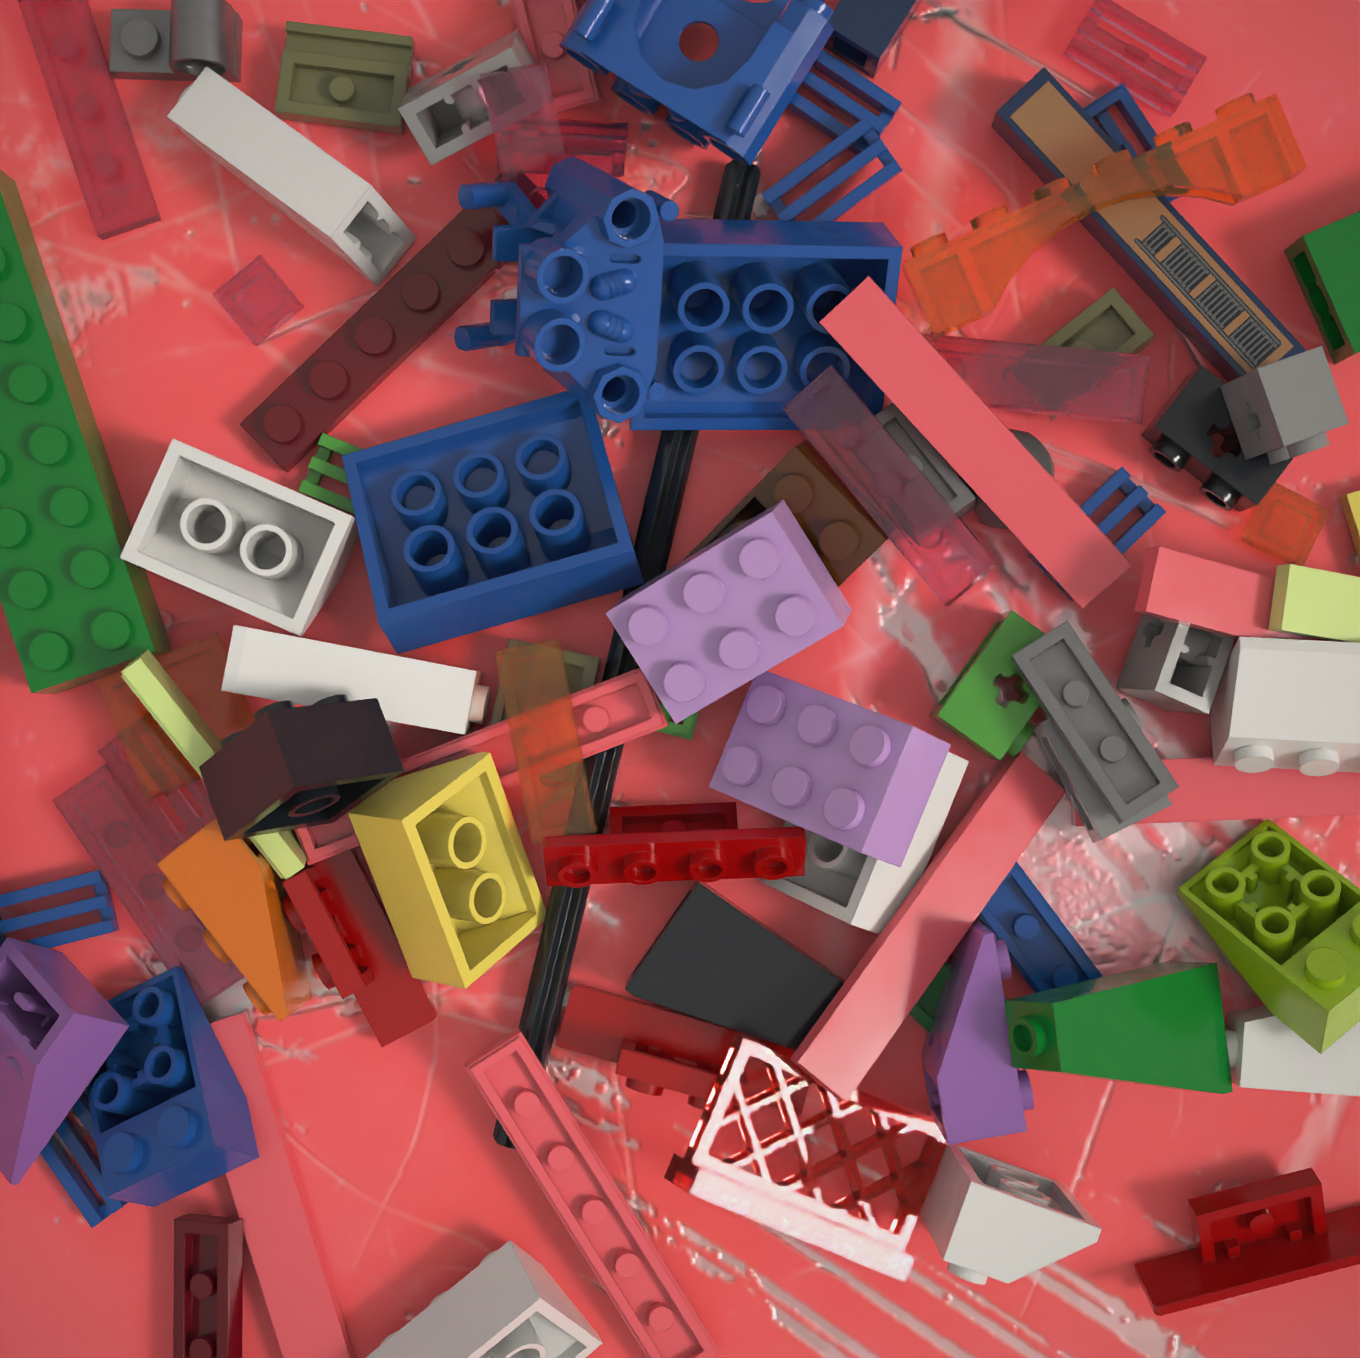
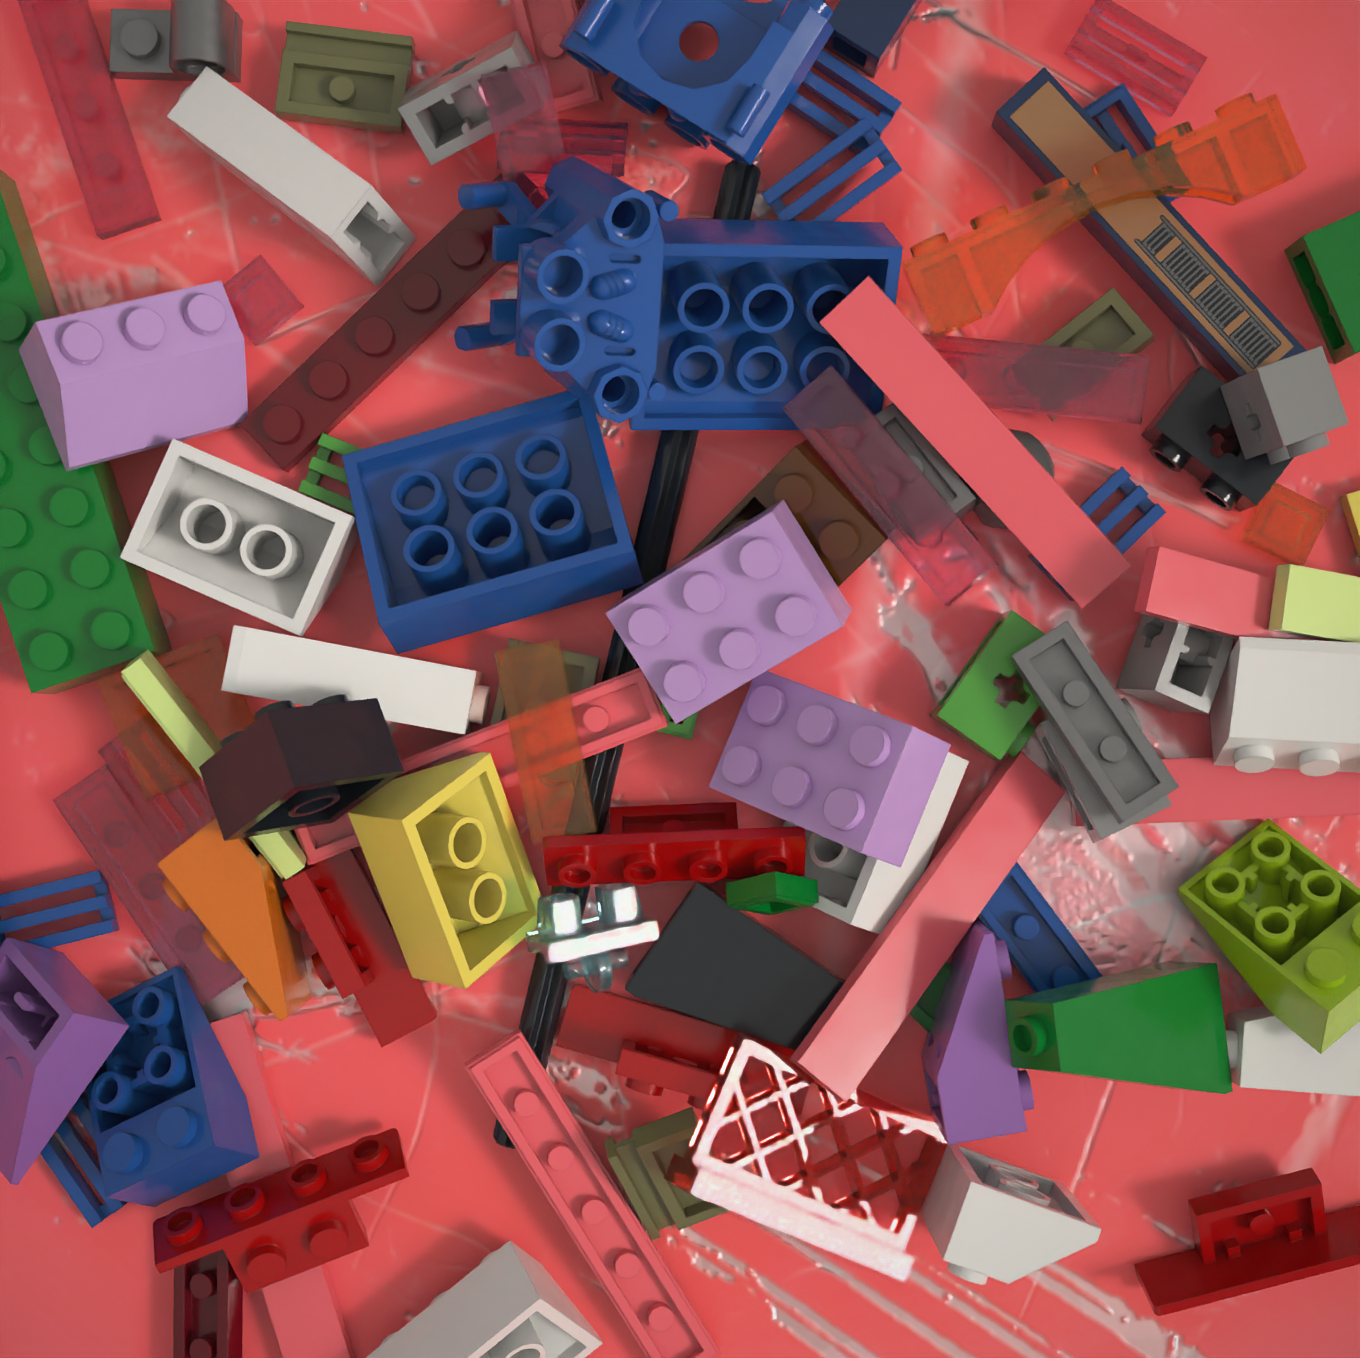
none -> lavender slope [19,280,248,472]
none -> red bracket [153,1128,410,1294]
none -> clear light blue hips [525,883,659,993]
none -> olive plate [604,1107,738,1240]
none -> green tile [726,871,819,915]

